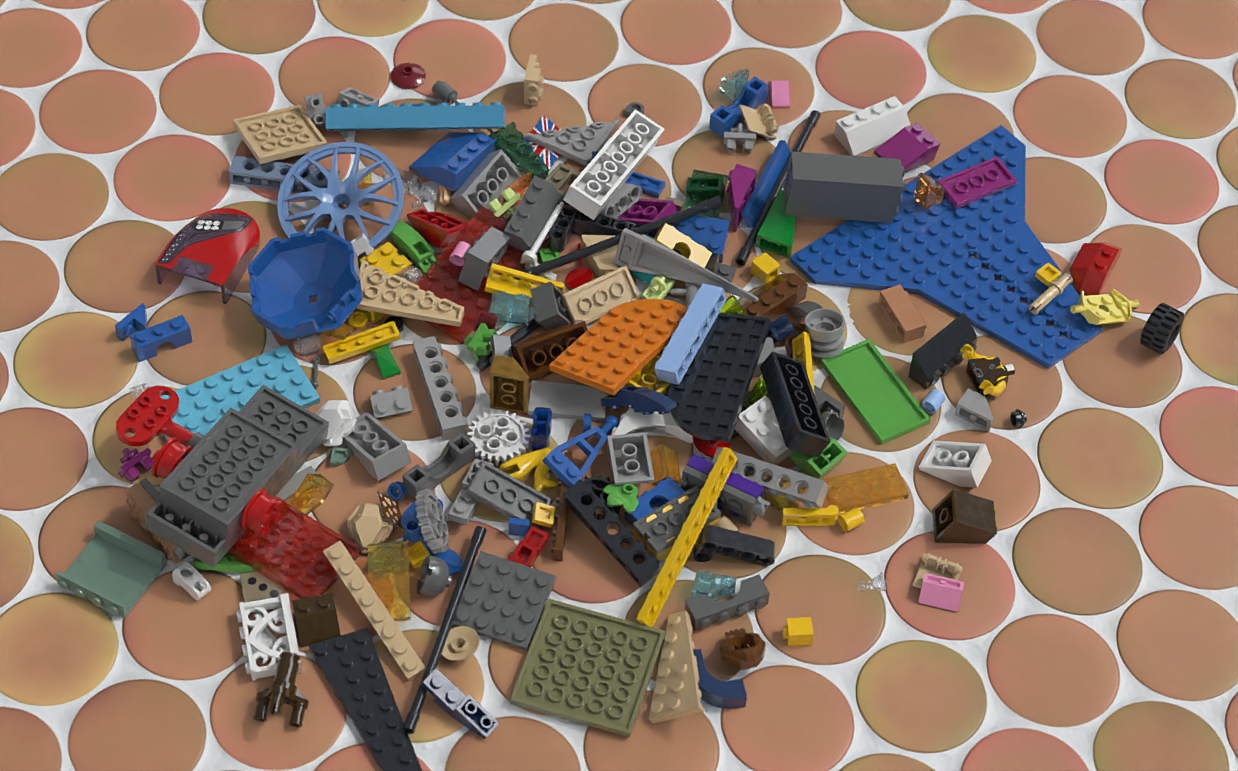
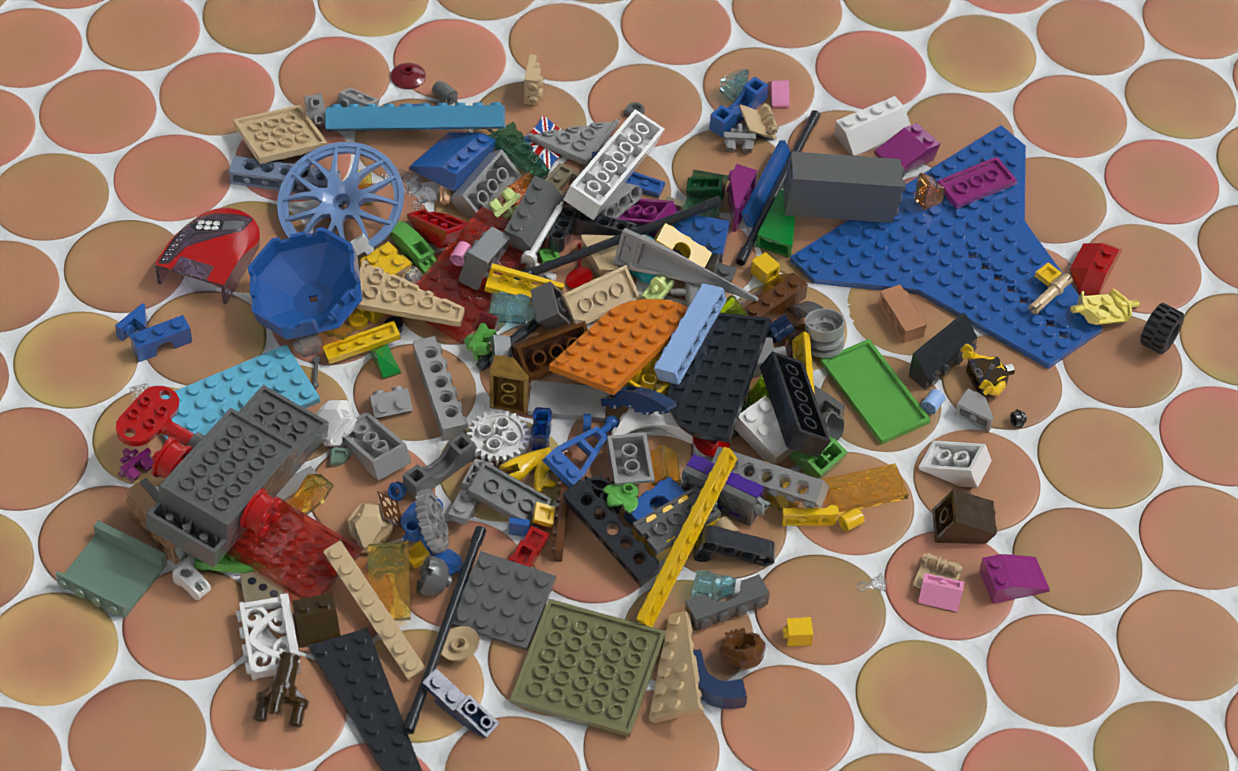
none -> magenta slope [979,554,1050,604]

